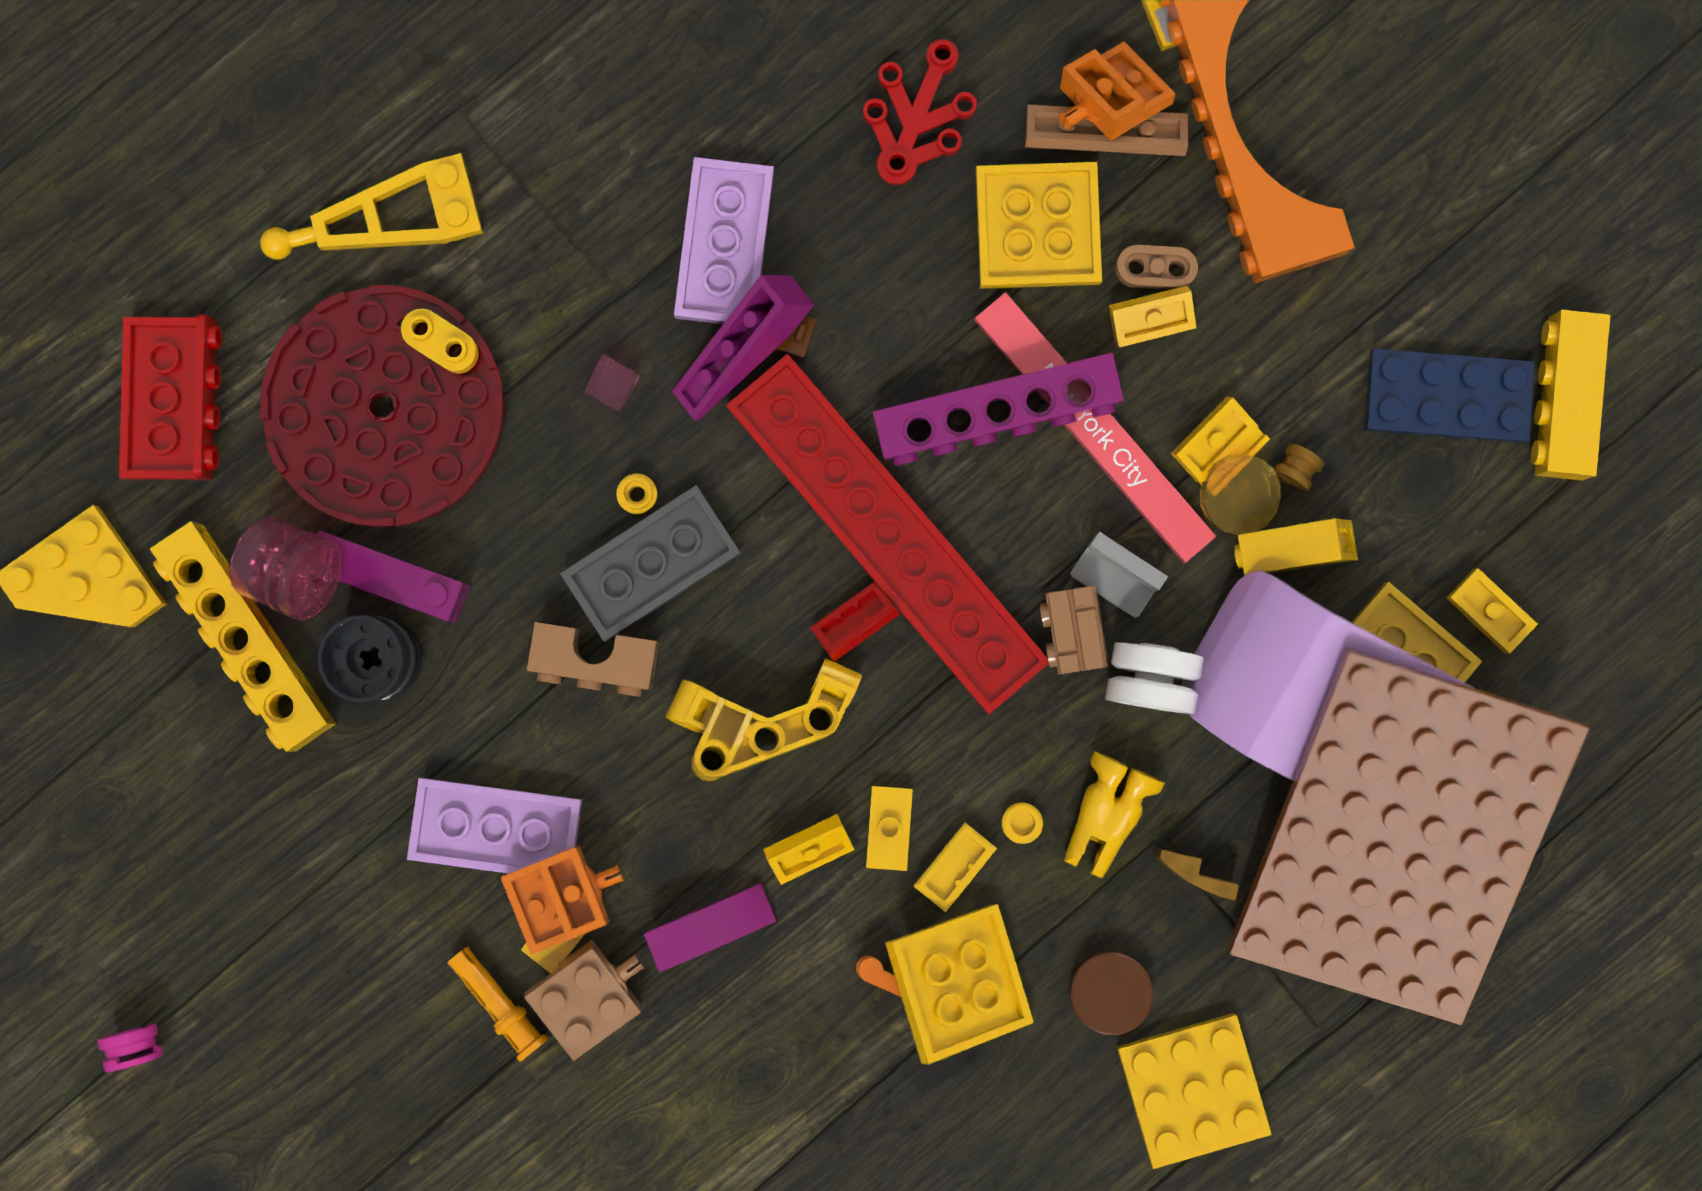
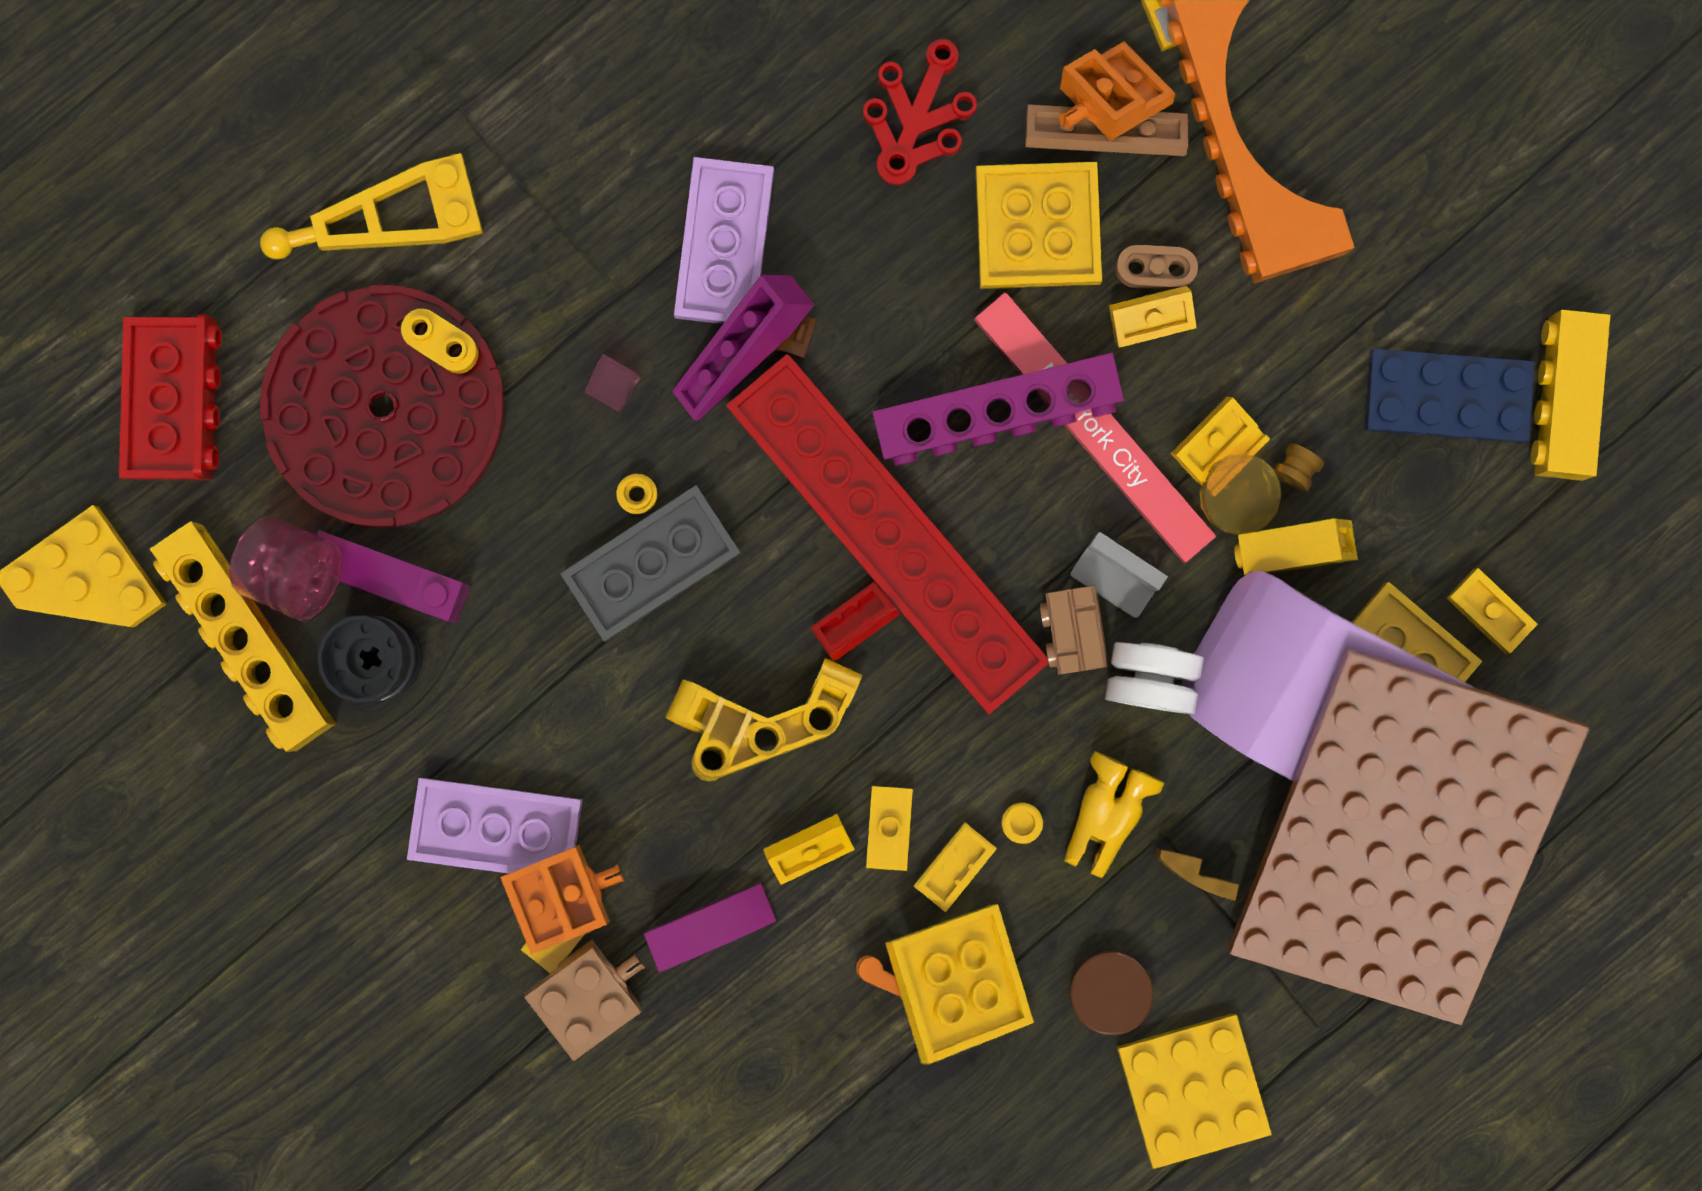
dark pink wheel [97,1023,163,1072] -> none
light orange pin [448,946,549,1062] -> none
medium nougat arch [527,622,660,697] -> none

